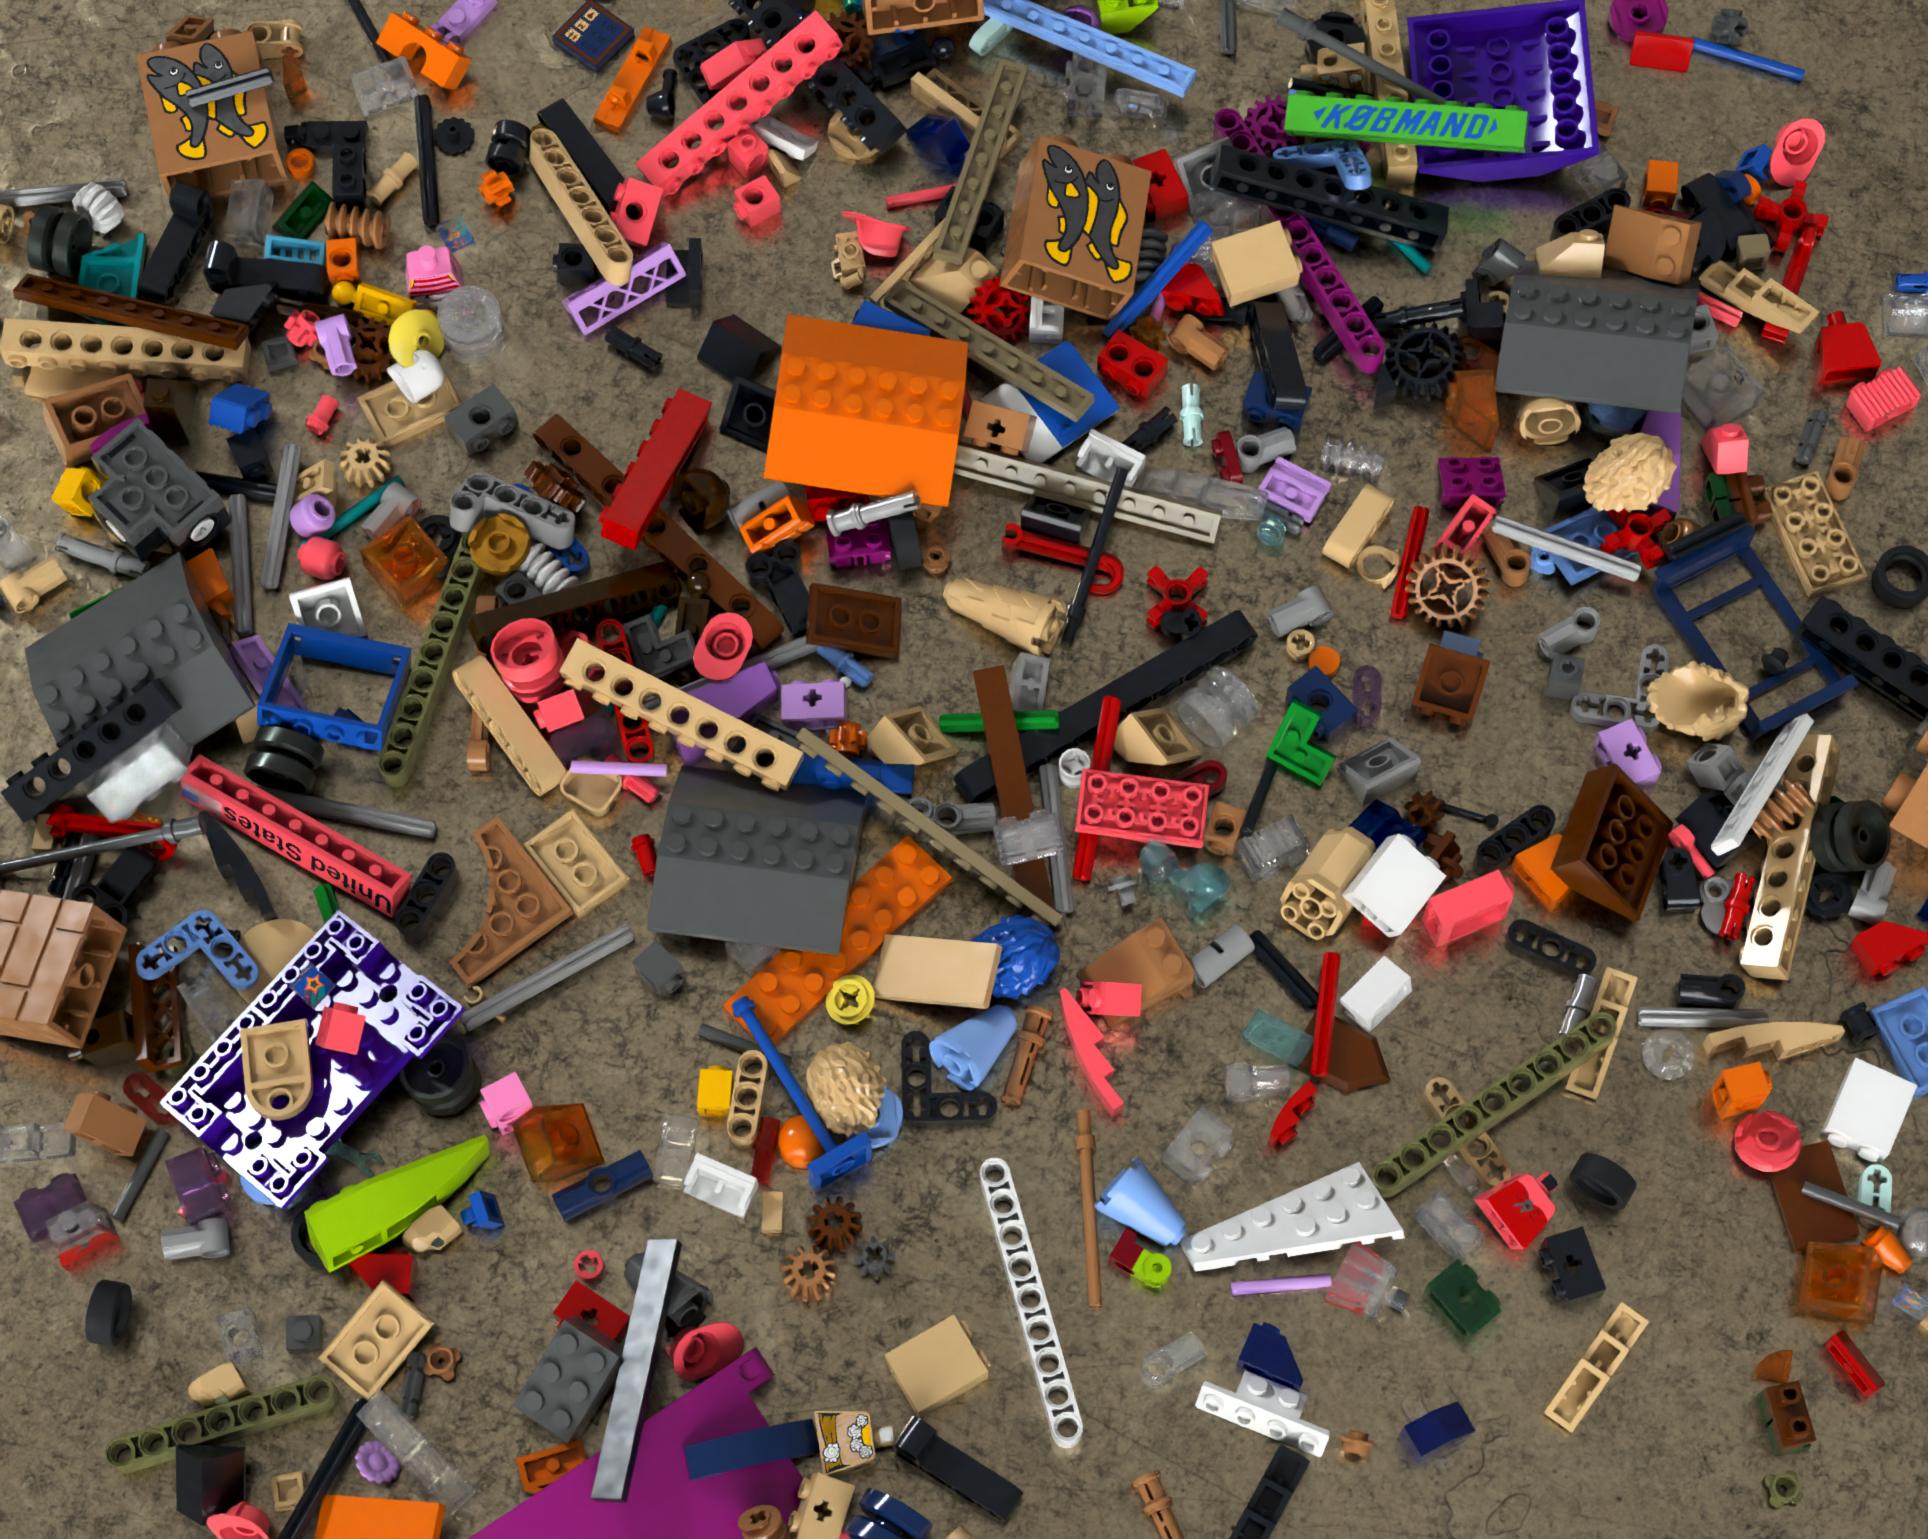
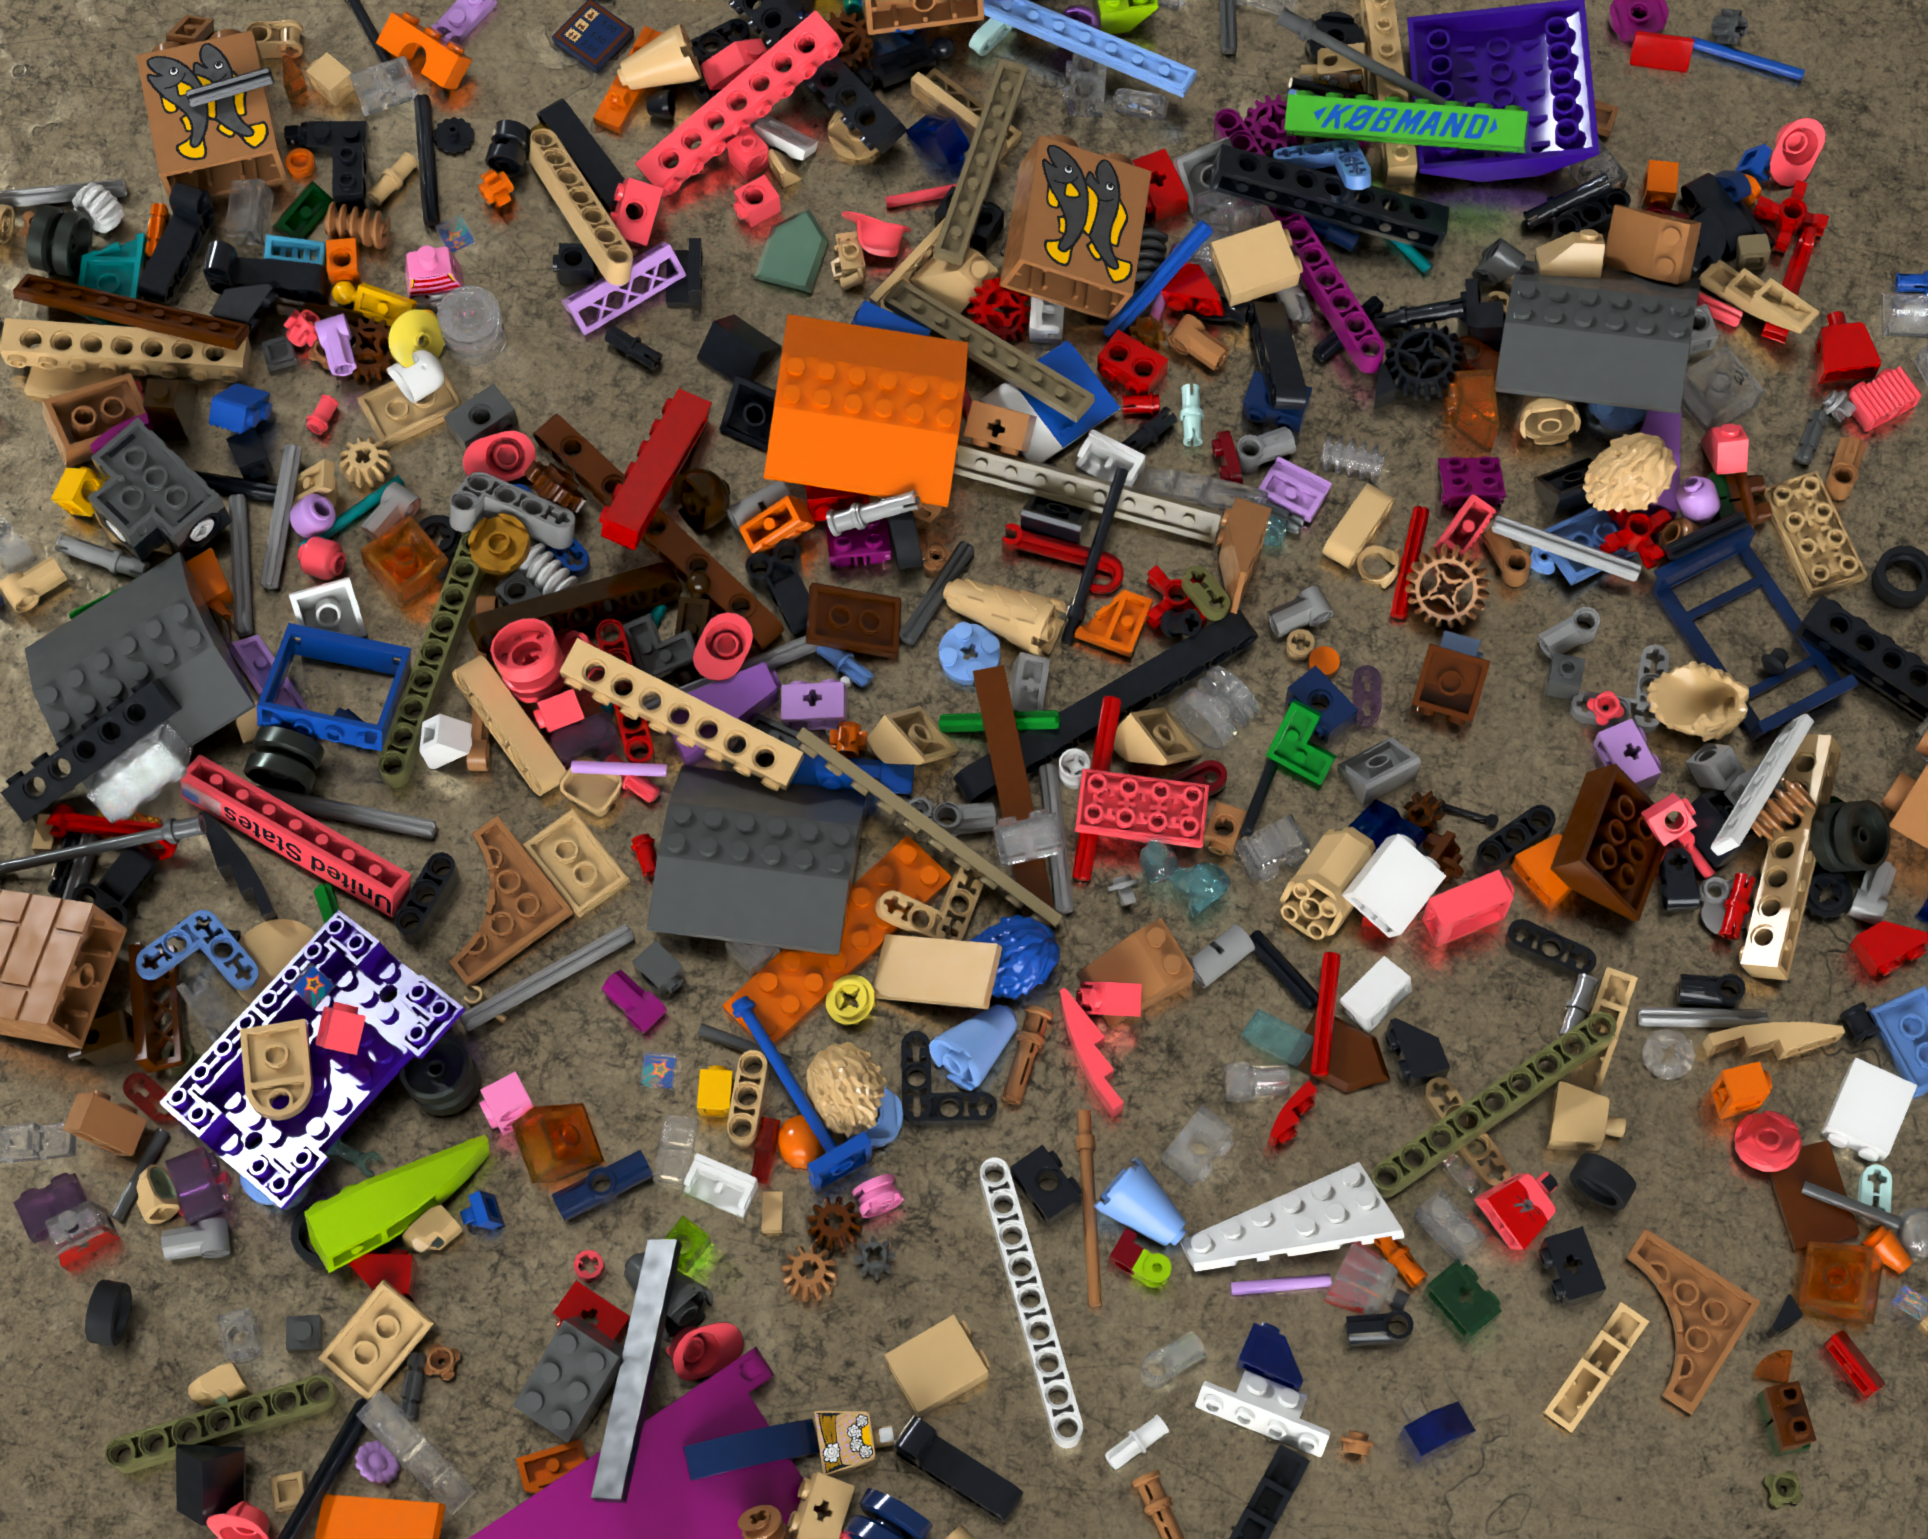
none -> tan rock [136,1164,180,1224]
none -> orange axle [144,203,168,258]
none -> tan brick [306,52,356,107]
none -> white slope [420,714,472,769]
none -> coral piece [463,430,536,482]
none -> magenta piece [601,969,667,1034]
none -> tan cone [617,24,702,90]
none -> clear tile [640,1052,677,1089]
none -> clear neon green brick [664,1216,711,1274]
none -> sand green tile [754,209,829,293]
none -> bright pink wheel [852,1174,904,1219]
none -> tan beam [875,866,984,940]
none -> dark grey axle [899,541,974,645]
none -> light blue plate [938,622,1000,685]
none -> black brick [1010,1145,1082,1228]
none -> orange wing [1075,589,1153,658]
none -> white axle [1105,1415,1169,1470]
none -> red pin [1123,392,1160,416]
none -> olive beam [1181,566,1231,621]
none -> medium nougat slope [1216,497,1272,614]
none -> black piece [1346,1309,1414,1347]
none -> orange pin [1374,1236,1428,1289]
none -> black slope [1384,1018,1450,1089]
none -> black pin [1523,172,1613,229]
none -> tan torso [1546,1081,1626,1151]
none -> coral plate [1587,691,1624,726]
none -> medium nougat plate [1626,1228,1761,1415]
none -> coral brick [1641,792,1697,846]
none -> lavender head [1676,476,1721,524]
none -> black slope [1766,1294,1803,1338]
none -> light grey plate [1822,390,1856,422]

